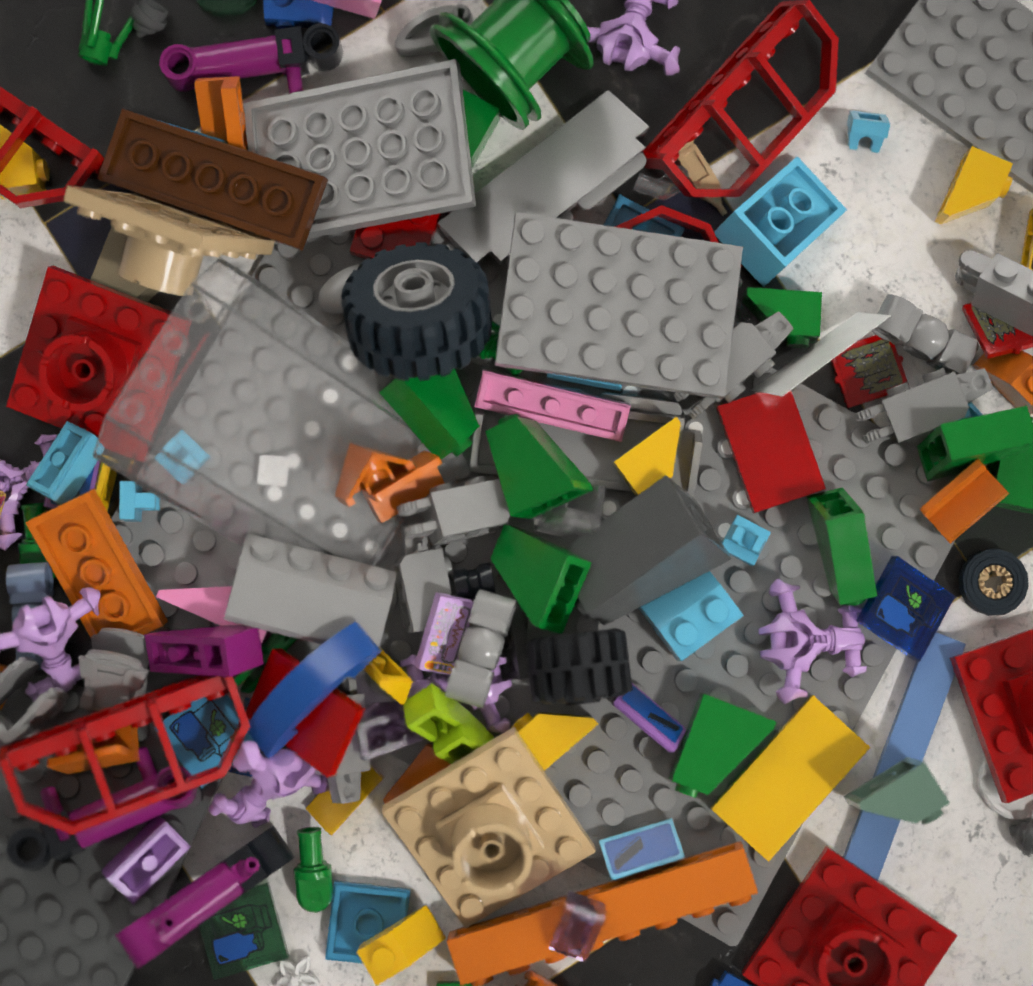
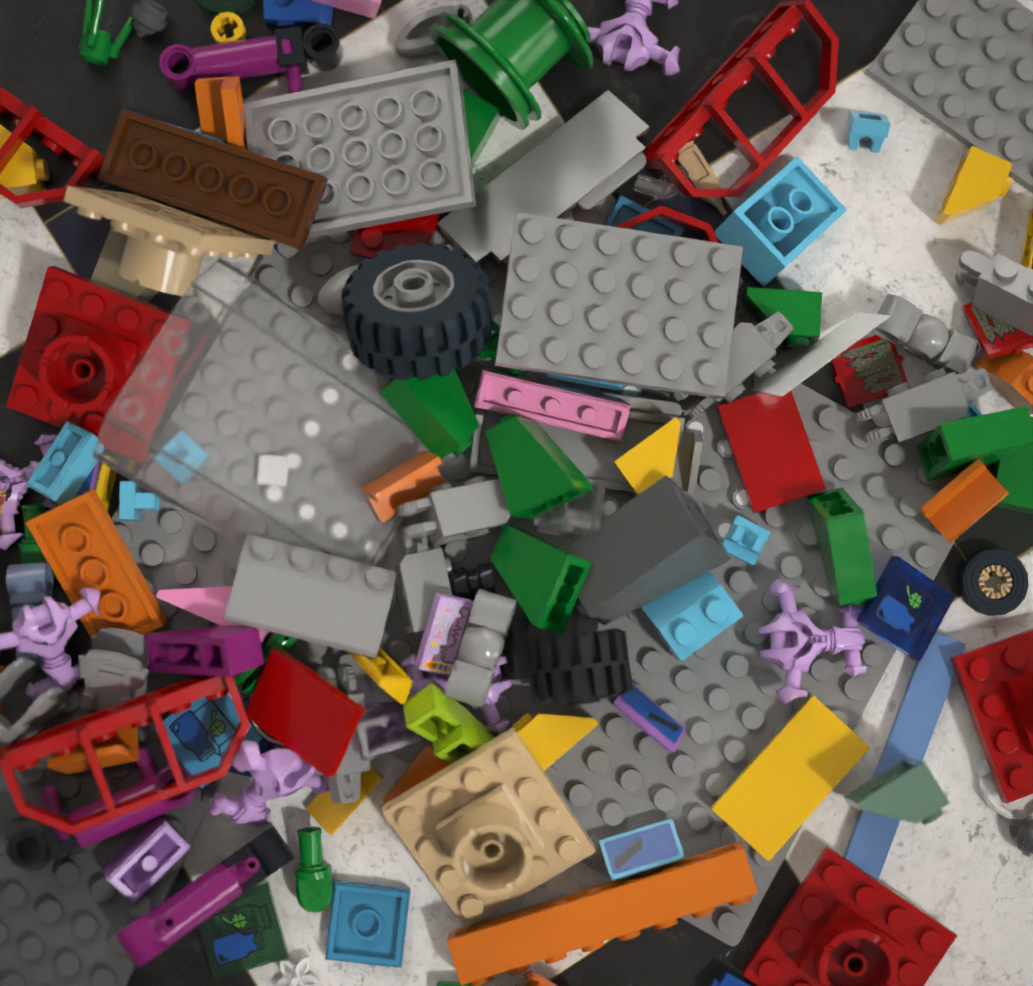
blue slope [248,622,381,758] -> none
orange slope [335,443,415,507] -> none
yellow slope [357,904,446,986] -> none
slope [549,891,606,962] -> none
green slope [668,693,777,798] -> none
none -> yellow bush [211,12,246,44]

